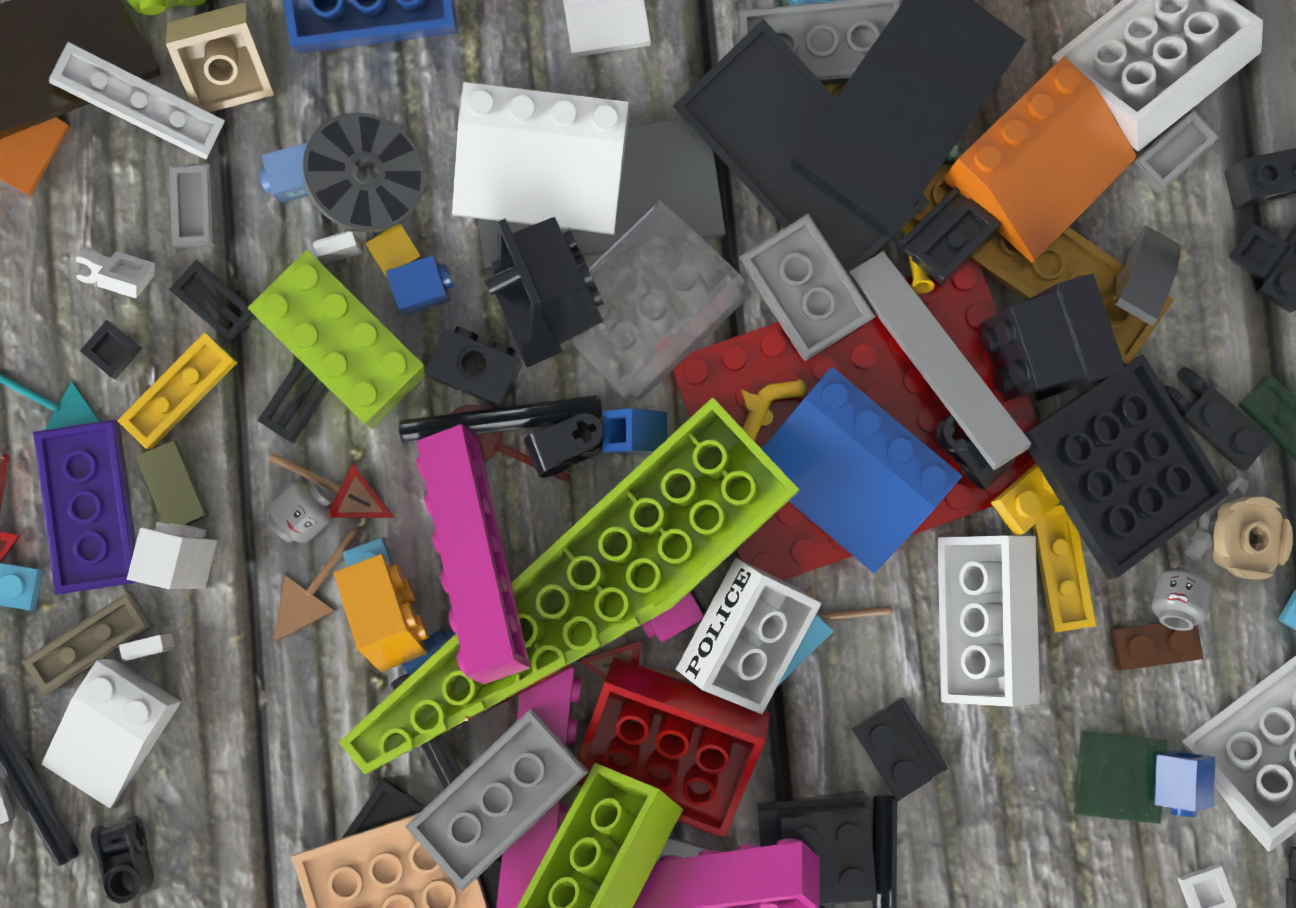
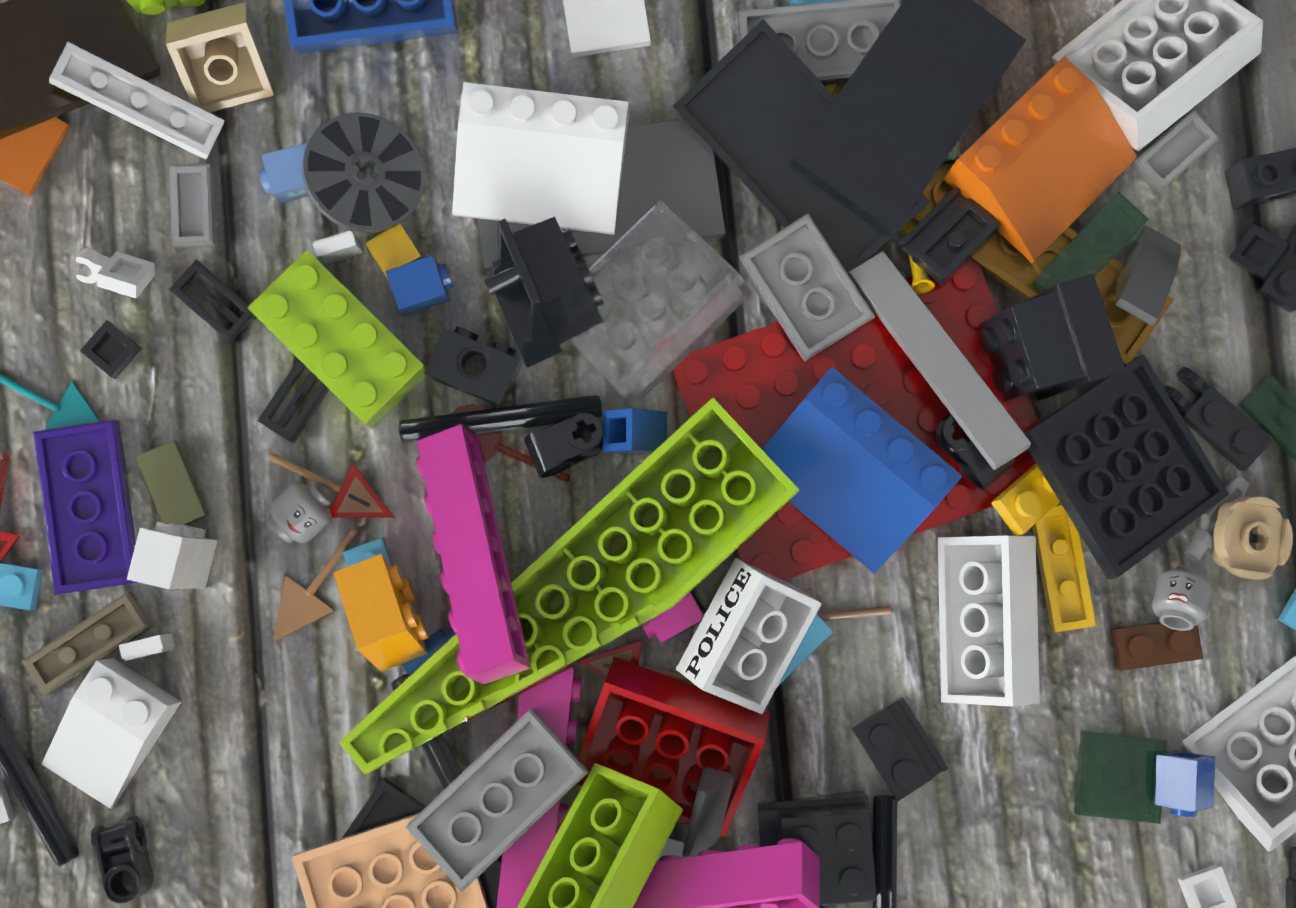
yellow plate [117,332,238,450] -> none
yellow piece [741,379,807,442] -> none
none -> dark grey slope [682,767,734,858]
none -> clear green tile [1032,191,1149,292]

